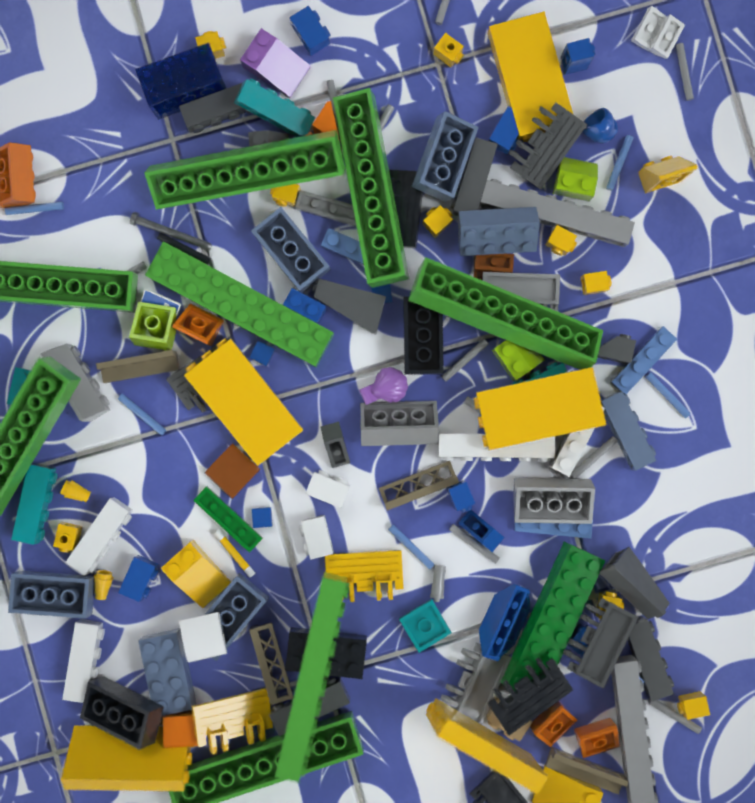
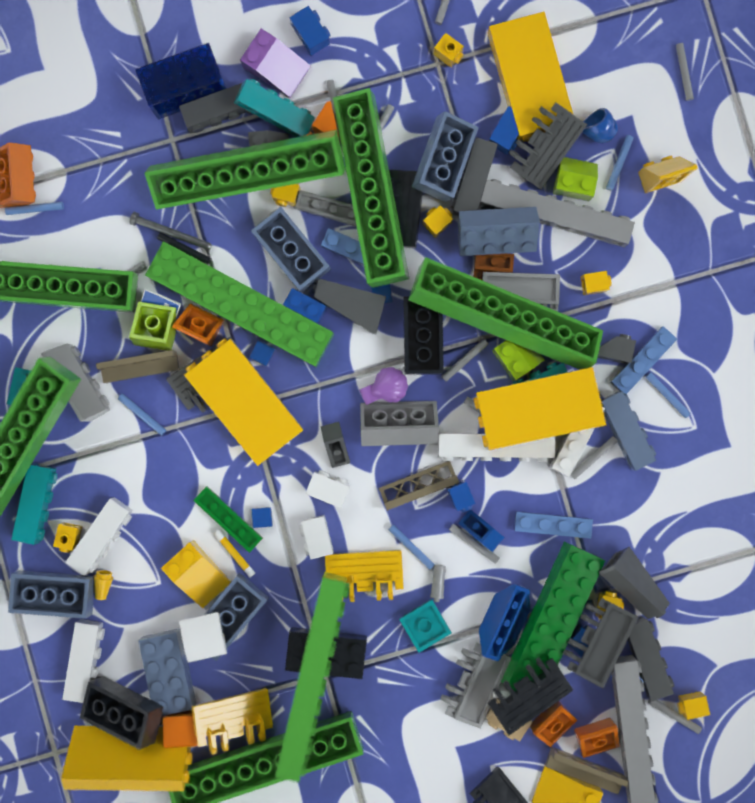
yellow cone [60,480,91,503] -> none
blue brick [118,555,159,602] -> none
yellow brick [195,31,226,62] -> none
dark orange slope [205,443,260,499] -> none
dark tan fence [249,622,294,705] -> none
dark grey brick [270,677,350,736] -> none
yellow brick [426,698,548,795] -> none
light grey slope [513,478,595,524] -> none
yellow brick [545,225,577,256] -> none
blue brick [560,38,596,75] -> none
white slope [631,6,685,59] -> none

